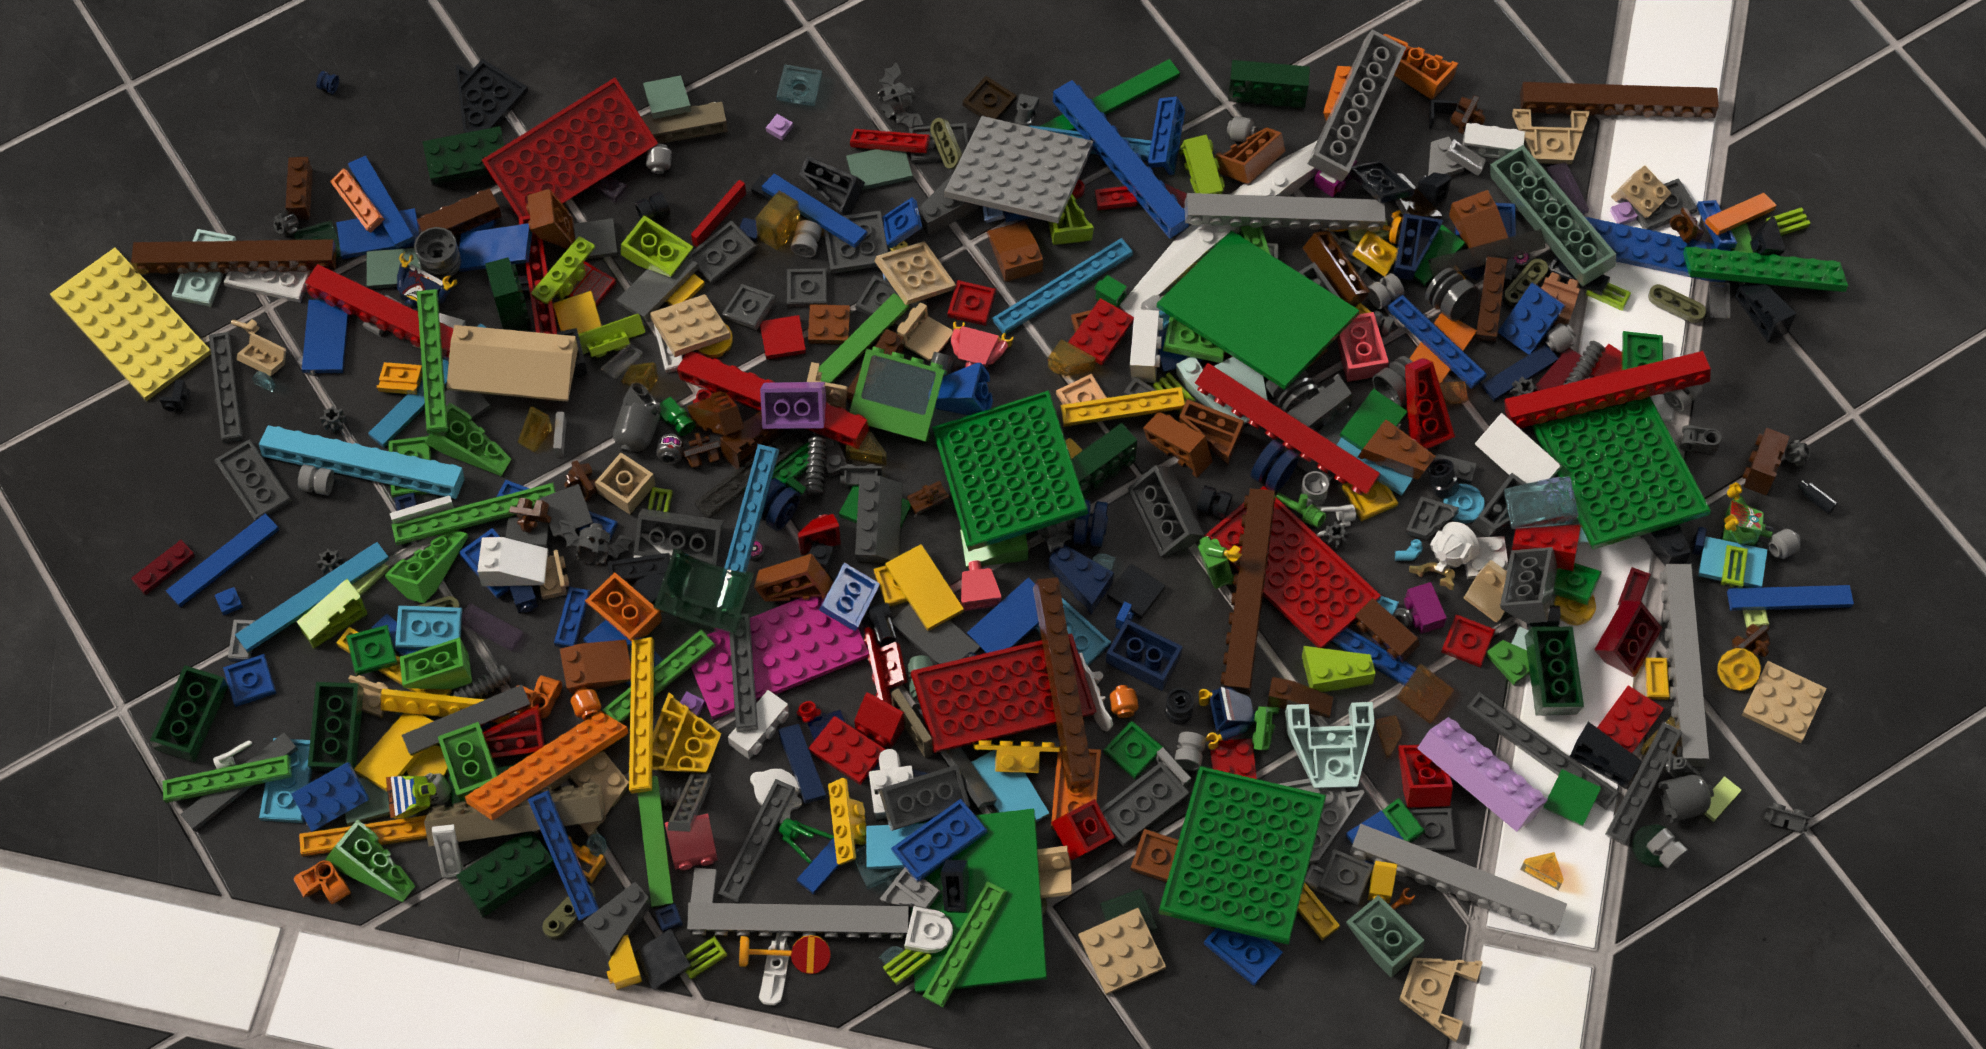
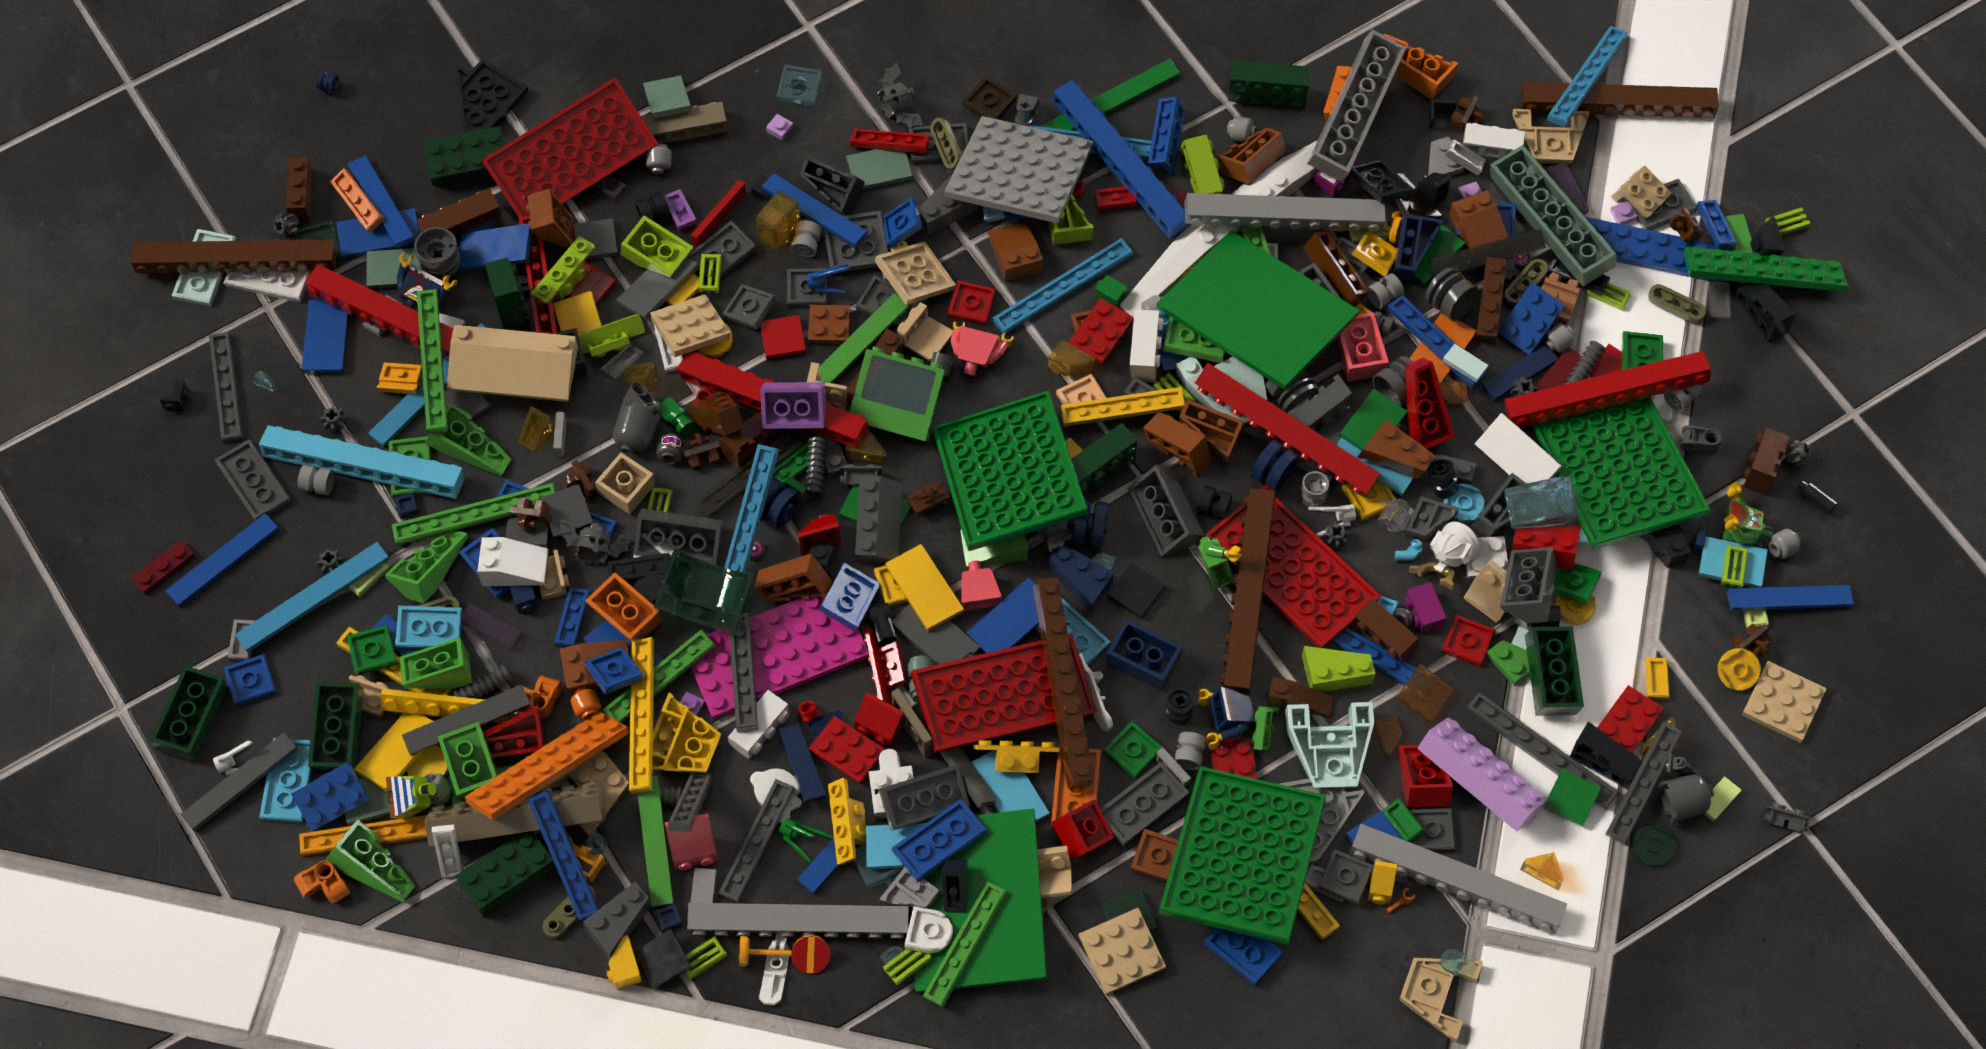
light yellow plate [50,248,211,401] -> none
bright green tile [162,755,292,803] -> none
blue plate [215,587,243,615] -> none
tan hand [231,319,260,335] -> none
tan bracket [237,333,286,376] -> none
lime wedge [297,579,367,648] -> none
white tile [390,496,454,524] -> none
dark blue tile [740,217,763,242] -> none
blue slope [929,363,993,415] -> none
orange head [1109,685,1139,718] -> none
blue plate [1115,601,1134,629] -> none
bright green piece [1276,492,1326,528] -> none
sand green slope [1346,895,1425,978] -> none
dark red slope [1594,601,1663,677] -> none
dark red tile [1617,567,1651,605] -> none
light grey wheel [1646,828,1688,869] -> none
light grey brick [1660,564,1709,767] -> none
orange tile [1705,193,1777,236] -> none
none -> blue tile [584,647,643,694]
none -> medium lavender plate [664,189,697,231]
none -> lime tile [699,254,722,293]
none -> blue plant [807,263,850,294]
none -> clear brick [1377,499,1414,533]
none -> clear light blue tile [1440,949,1466,976]
none -> light aqua tile [1443,344,1488,383]
none -> lavender plate [1457,182,1482,199]
none -> dark azure tile [1547,26,1628,127]

